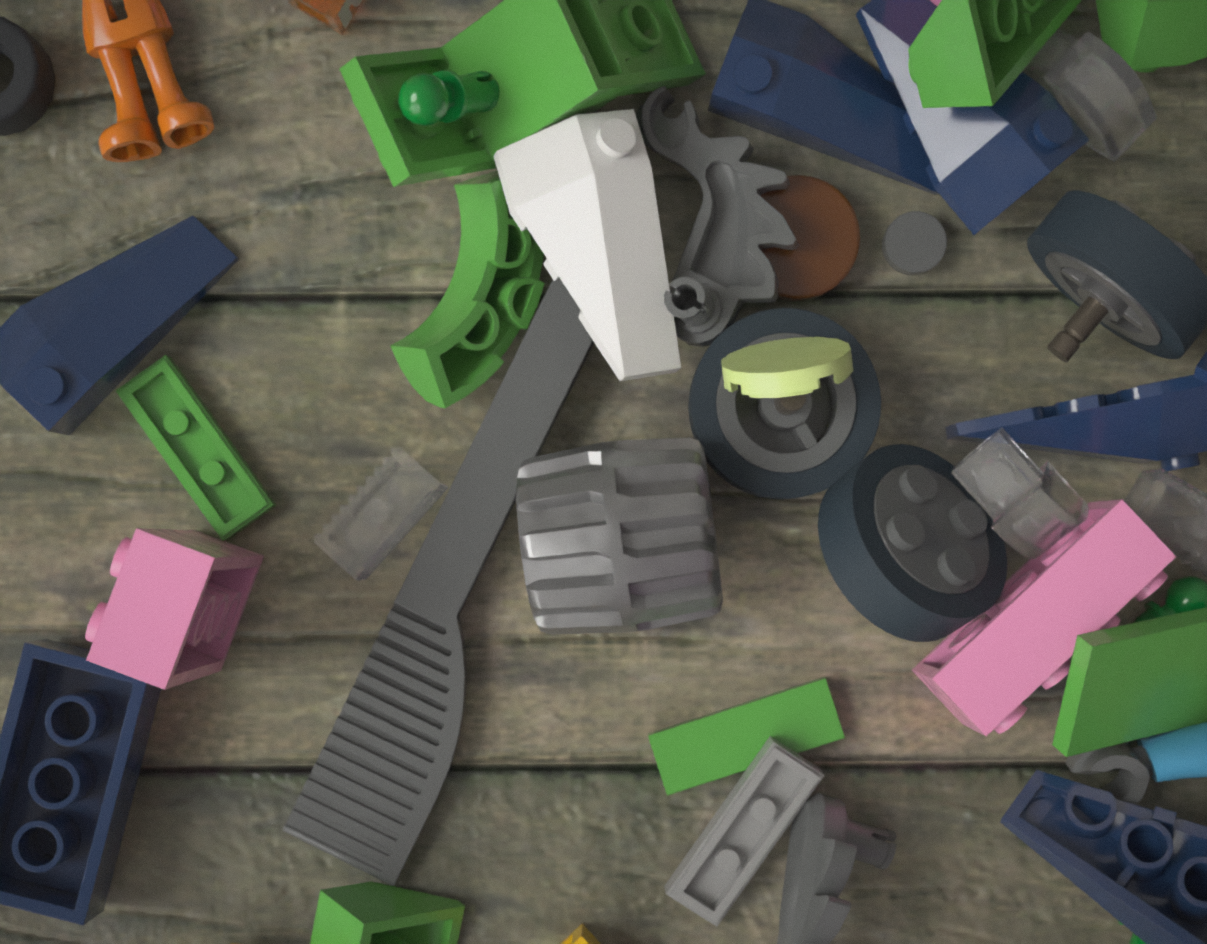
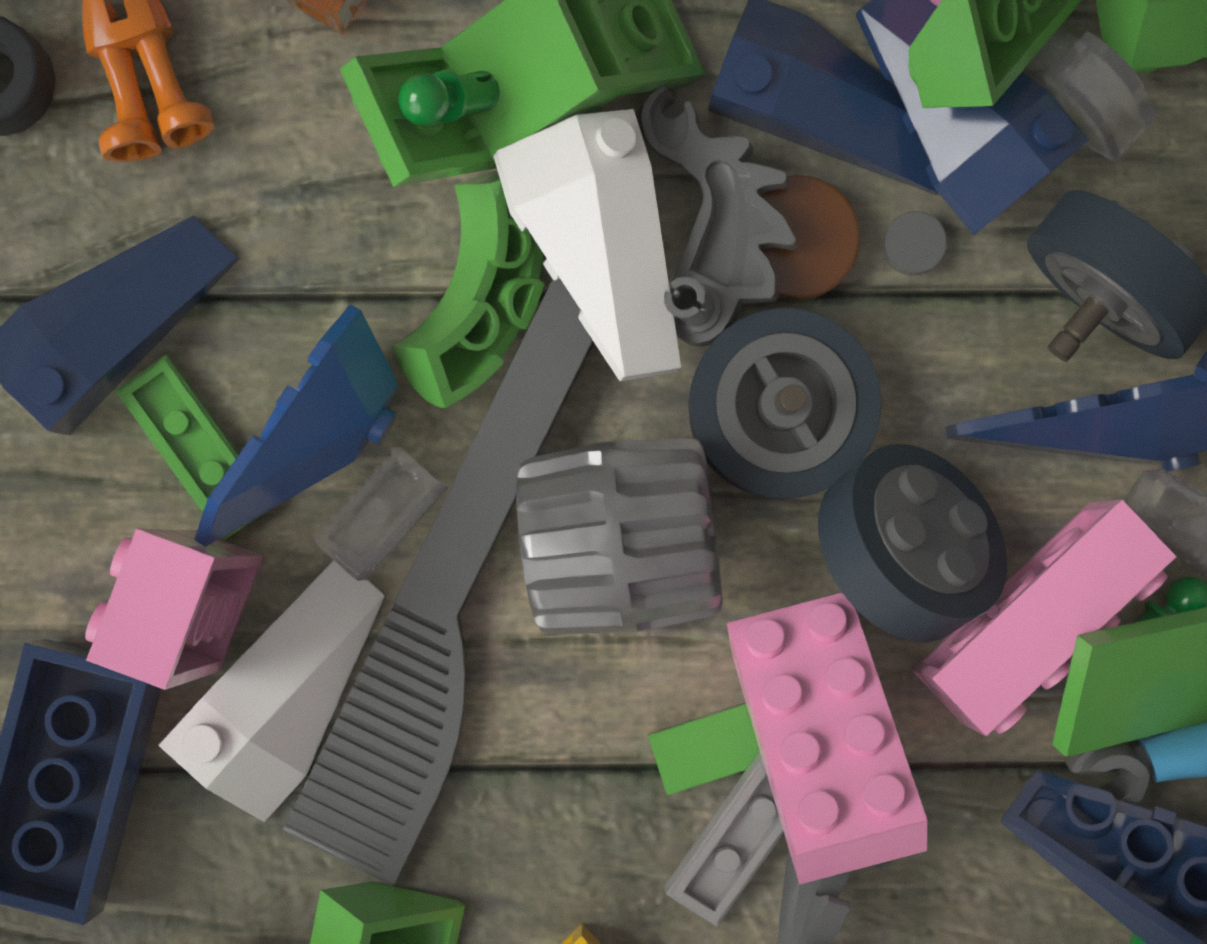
yellowish green tile [721,337,853,398] -> none
clear brick [951,427,1089,559] -> none
none -> white wedge [158,554,386,822]
none -> blue wedge [194,304,399,547]
none -> bright pink brick [727,593,928,885]

